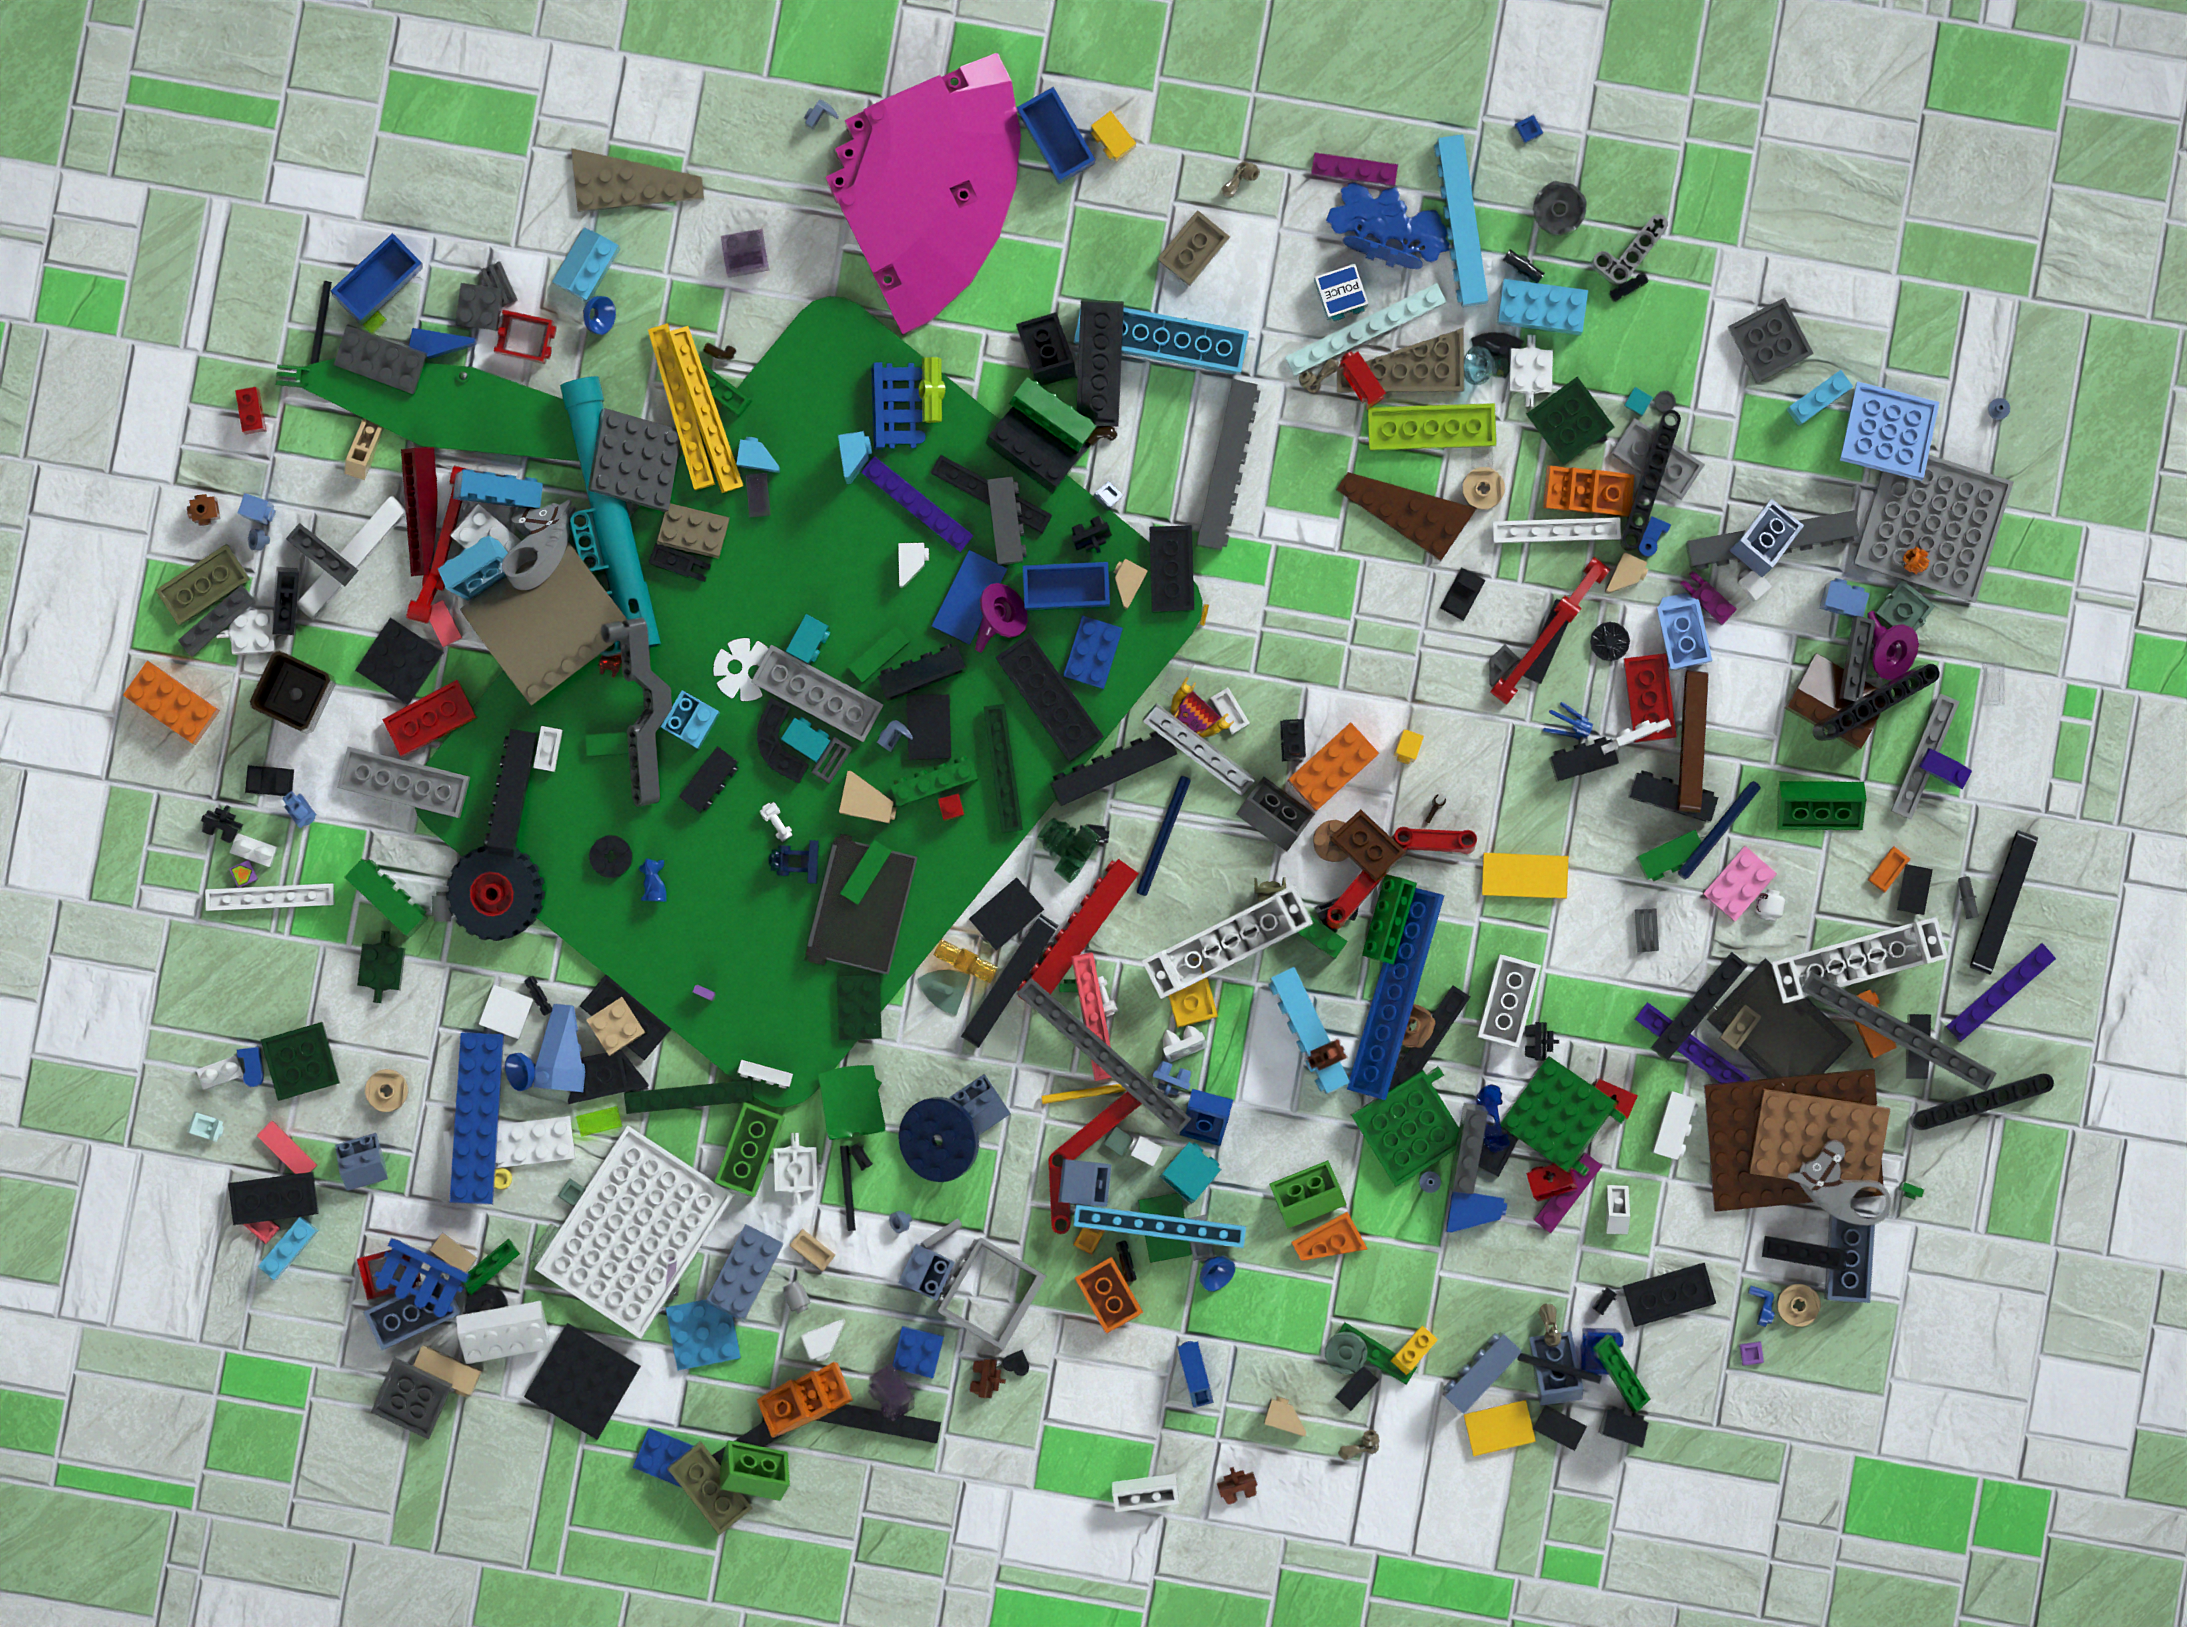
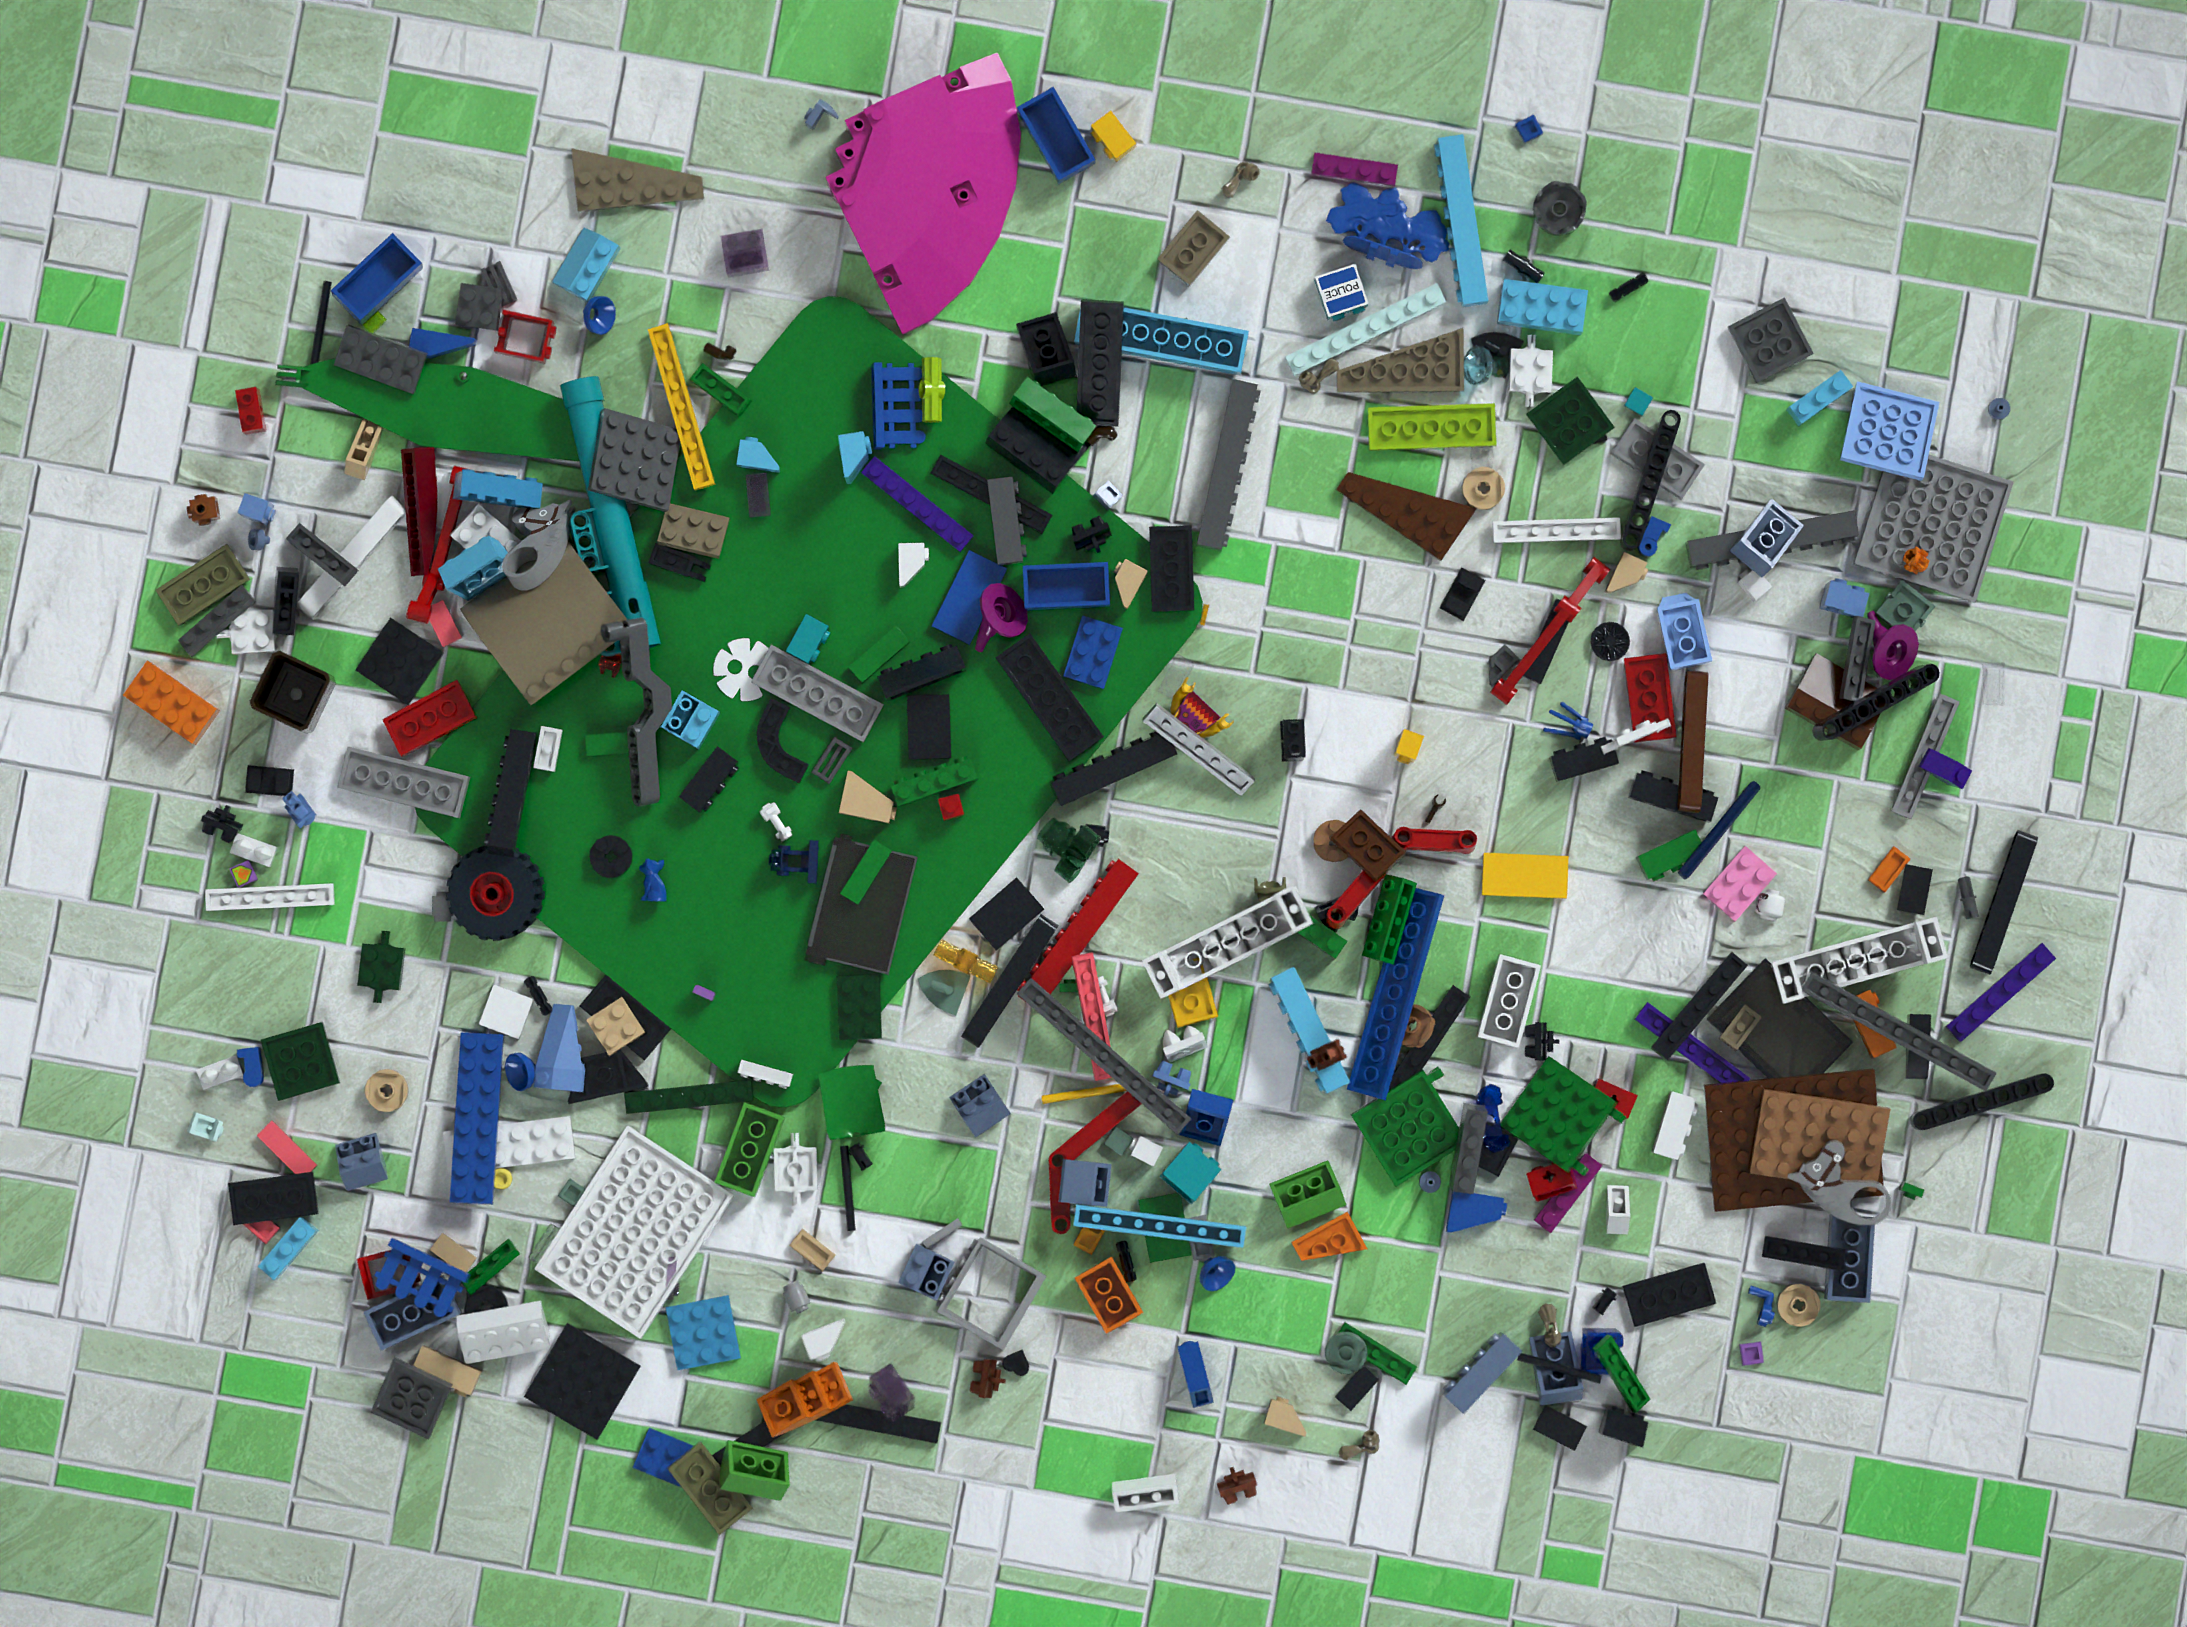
green brick [344,859,428,937] -> none
clear neon green tile [576,1106,623,1137] -> none
yellow plate [667,326,743,493] -> none
sand blue brick [706,1224,784,1322] -> none
teal brick [781,717,831,763] -> none
sand blue plate [877,720,913,752] -> none
sand blue tile [889,1210,912,1233] -> none
blue brick [892,1326,944,1378] -> none
dark blue plate [899,1097,979,1182] -> none
dark green plate [984,704,1023,833] -> none
dark blue axle [1137,776,1191,896] -> none
white tile [1210,688,1250,735] -> none
dark grey slope [1236,777,1315,852] -> none
orange brick [1287,722,1379,812] -> none
red window [1339,351,1386,410] -> none
yellow brick [1391,1325,1438,1375] -> none
yellow tile [1463,1400,1536,1456] -> none
orange slope [1543,465,1635,517] -> none
light grey beam [1592,214,1668,286] -> none
dark grey tile [1635,908,1659,952] -> none
dark grey piece [1654,391,1676,412] -> none
magenta hinge [1680,571,1737,625] -> none
green slope [1777,781,1867,830] -> none

